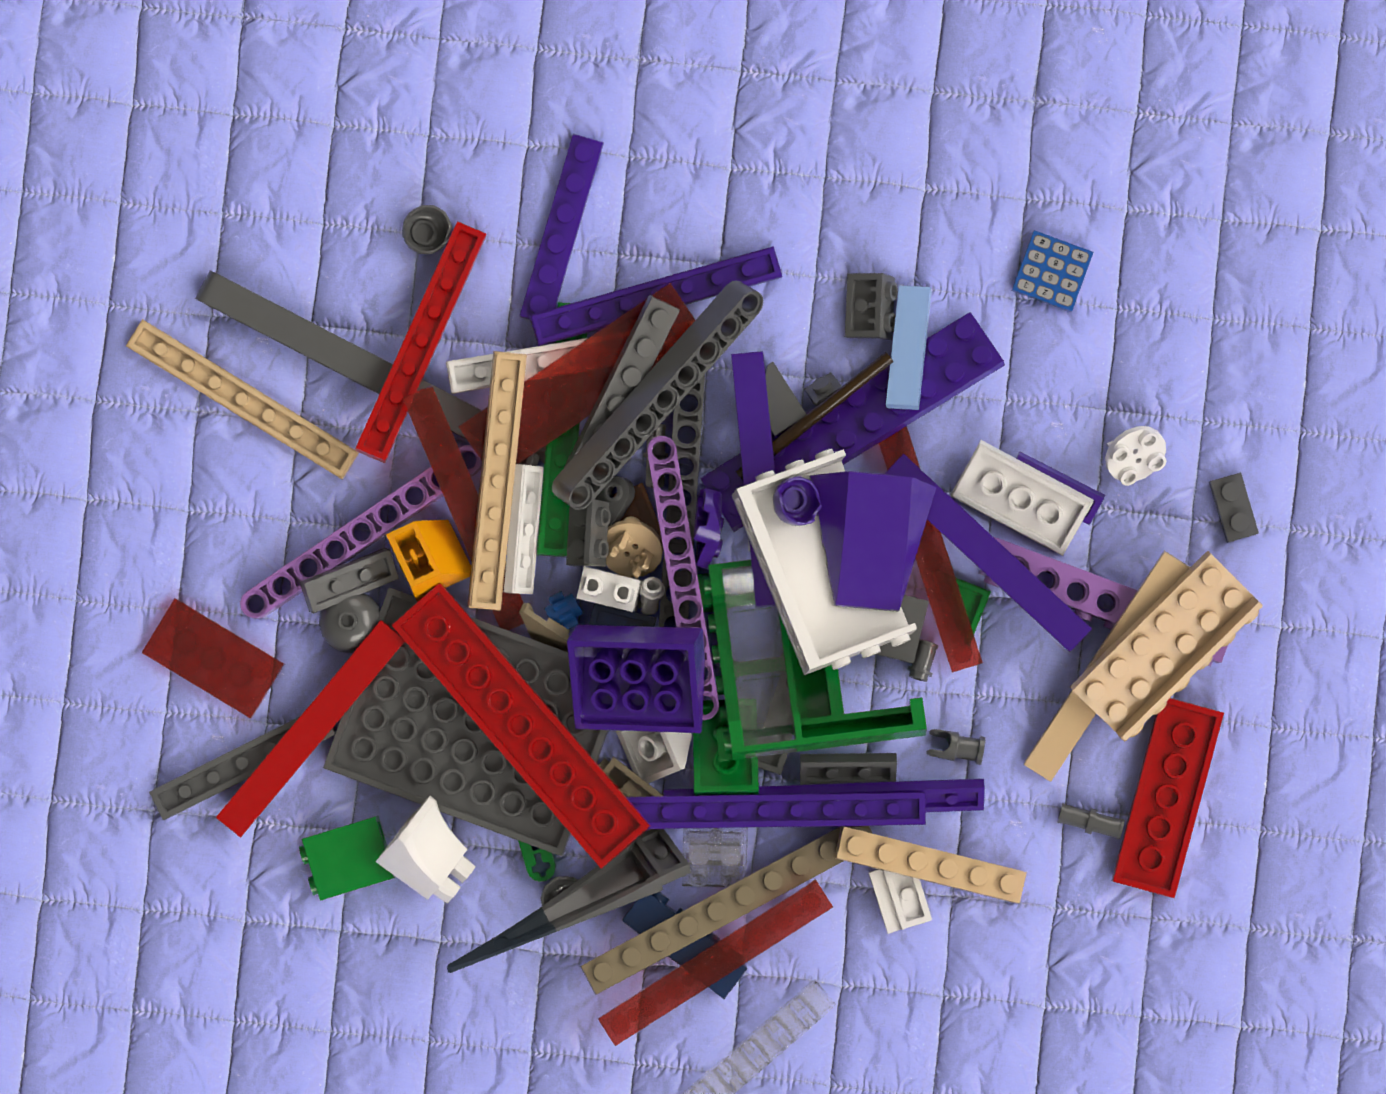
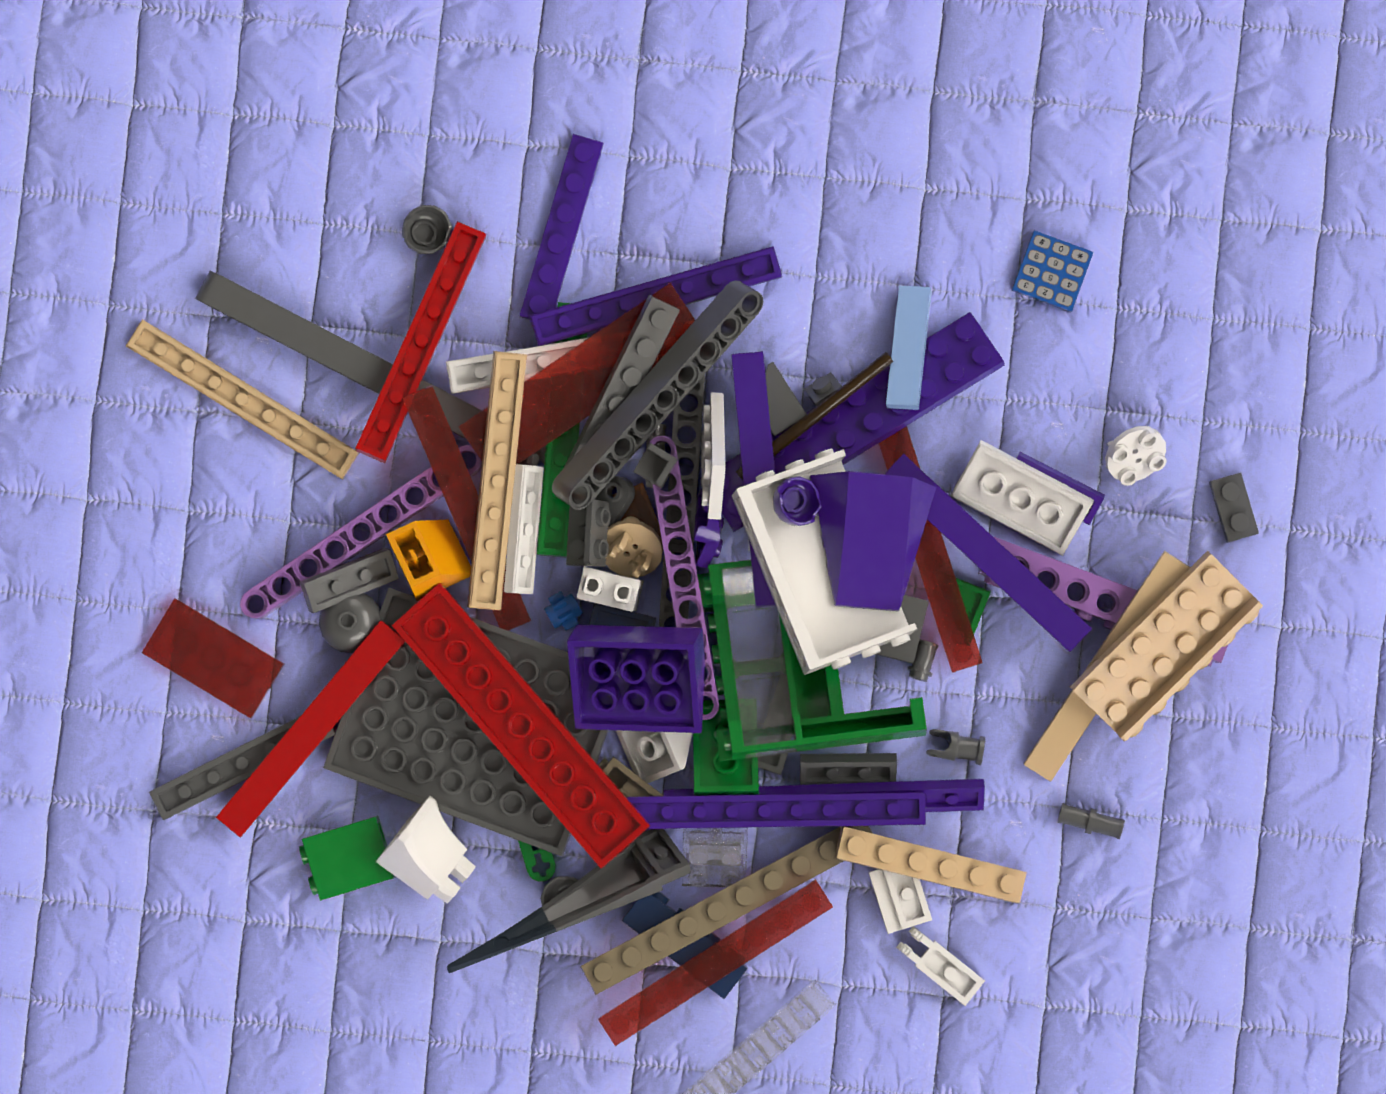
dark tan tile [519,603,570,652] -> none
white pin [638,577,665,615] -> none
dark grey bracket [845,273,898,340] -> none
red plate [1111,698,1224,898] -> none
none -> dark grey panel [633,443,678,489]
none -> white plate [701,392,726,520]
none -> white hinge [896,926,985,1006]

